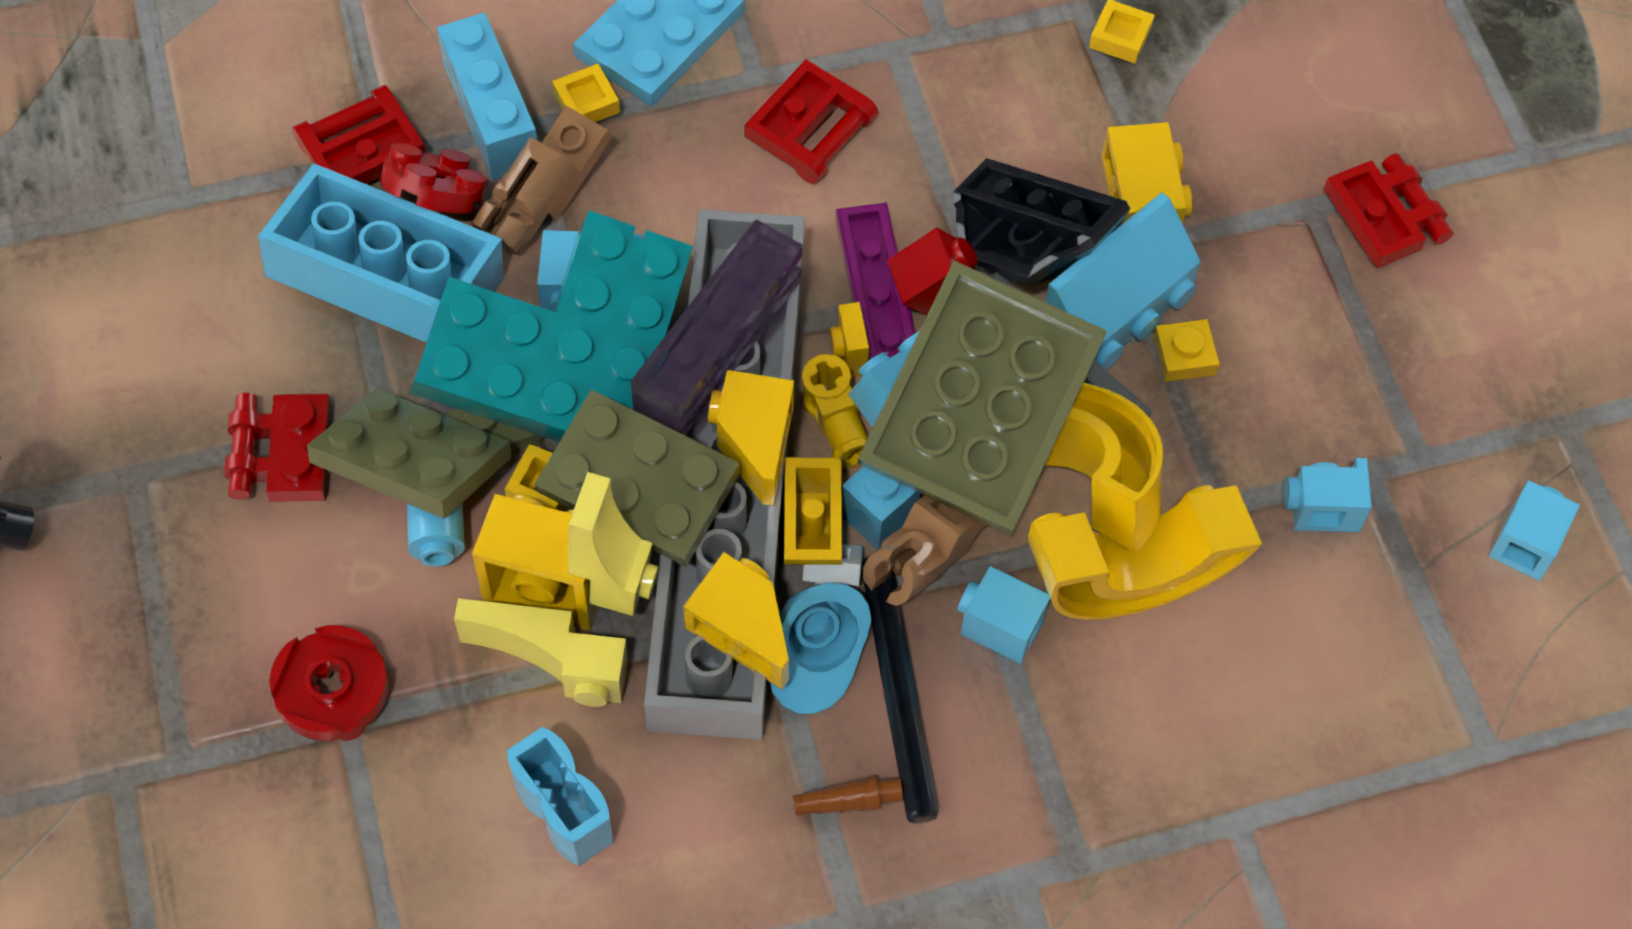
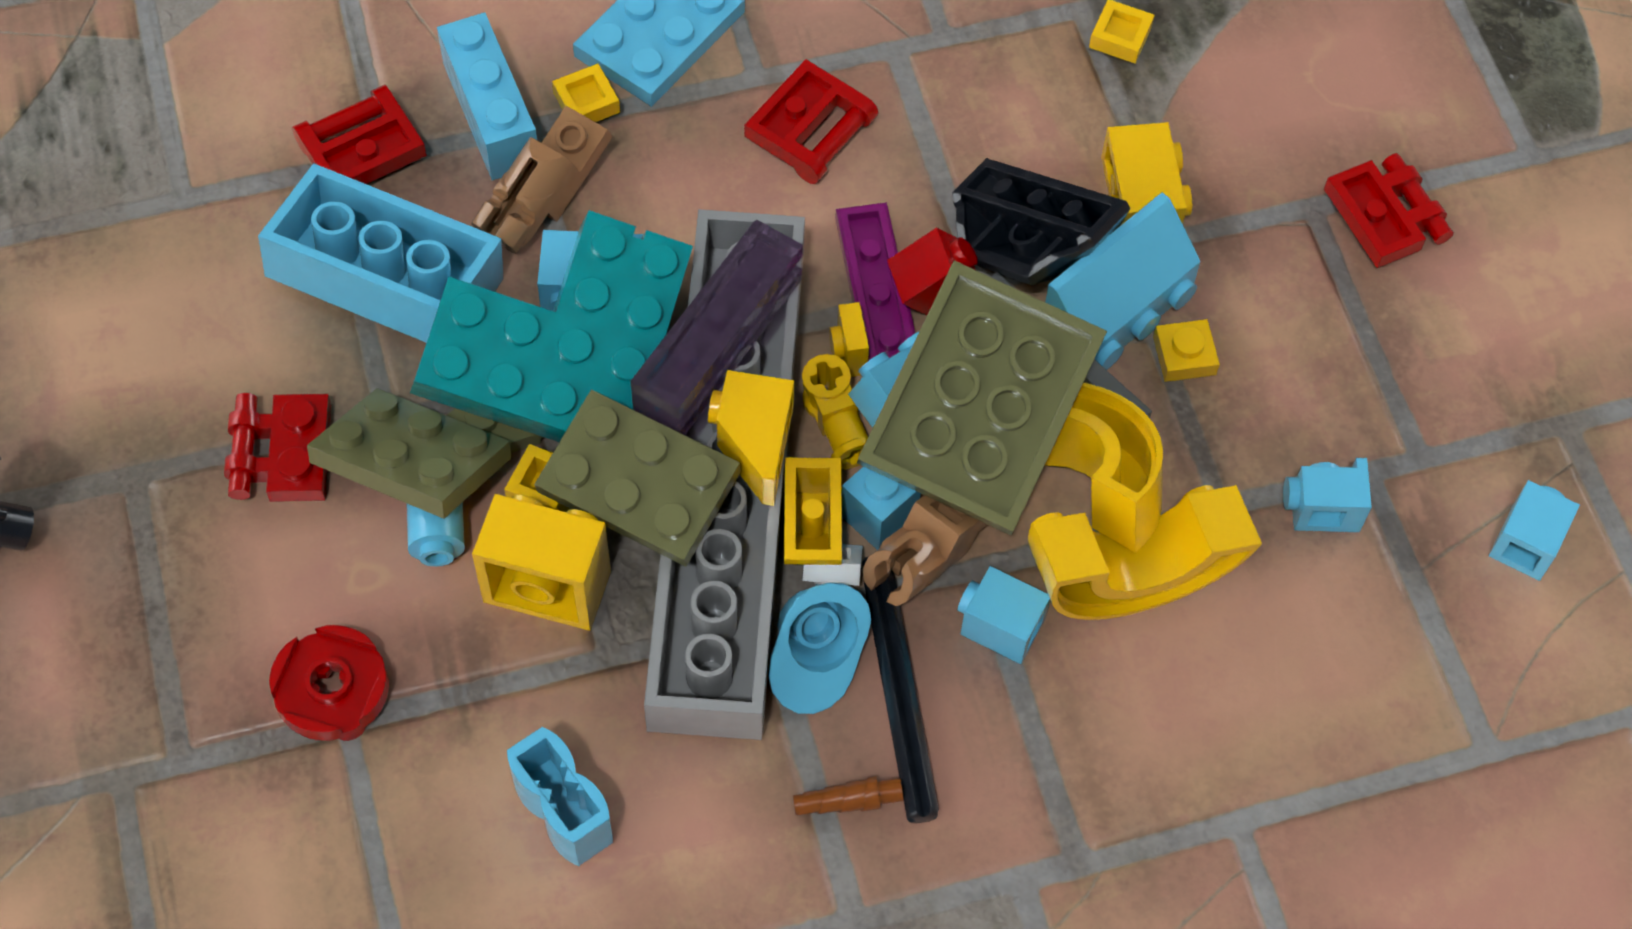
red plate [380,143,488,213] -> none
light yellow slope [454,598,629,707] -> none
light yellow slope [568,472,659,616] -> none
yellow slope [683,552,789,689] -> none

